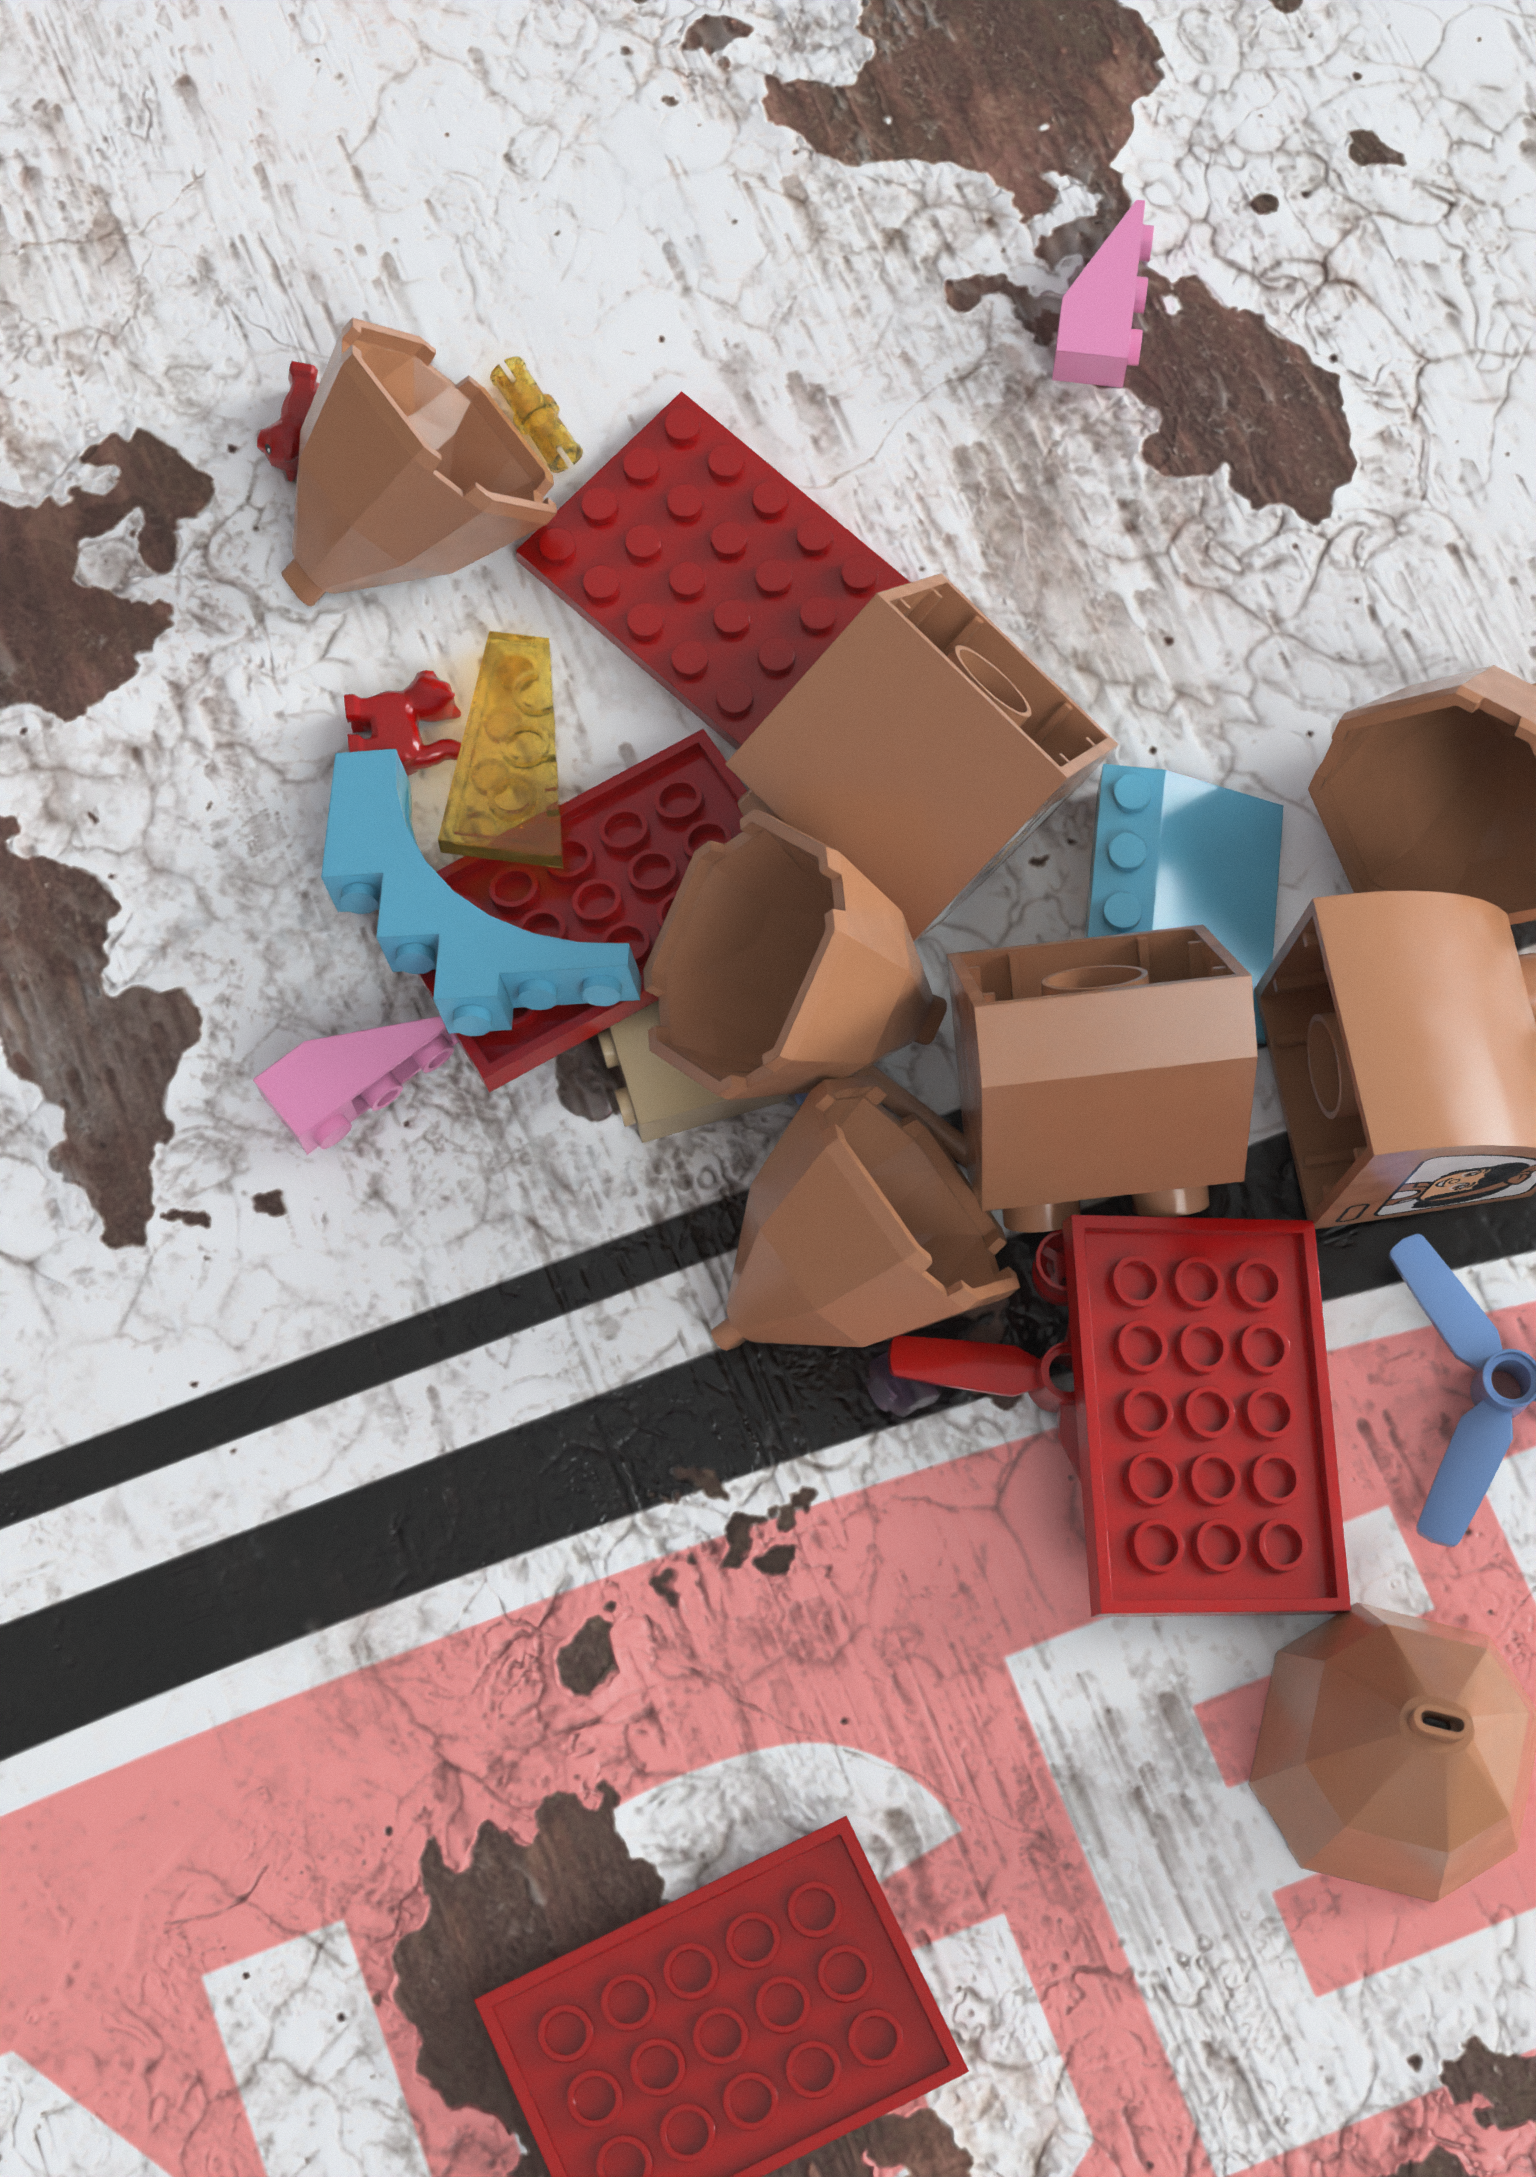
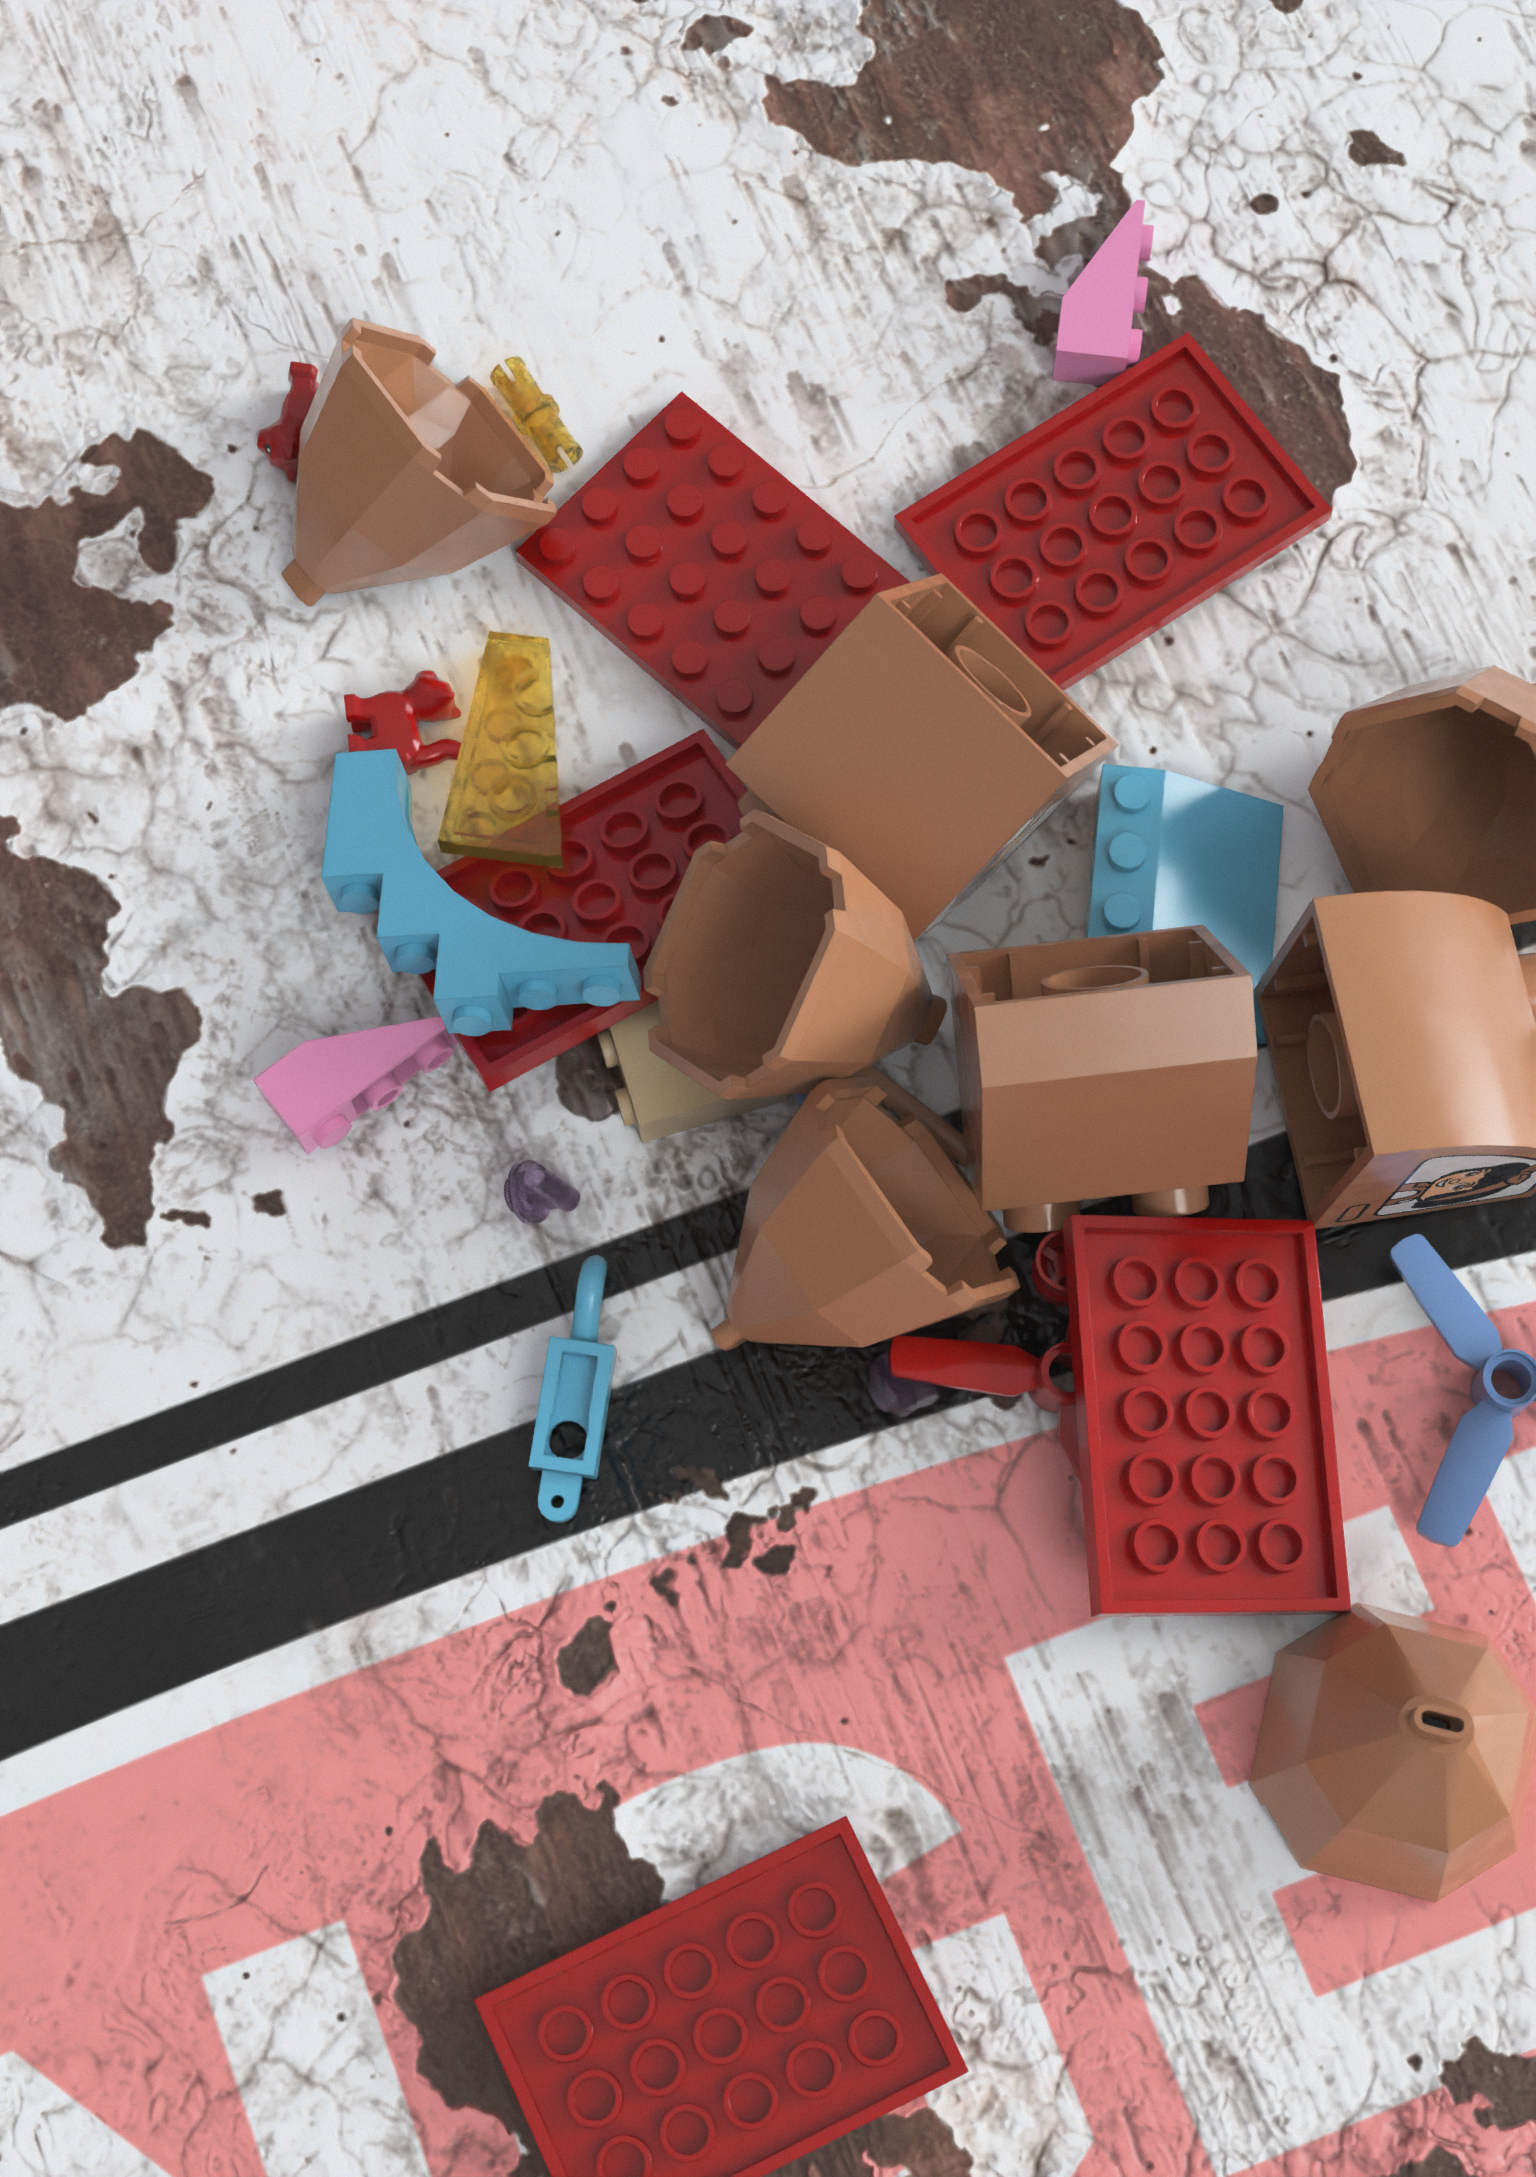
none -> clear purple plate [504,1160,580,1225]
none -> medium azure piece [529,1255,617,1523]
none -> red plate [894,332,1332,691]

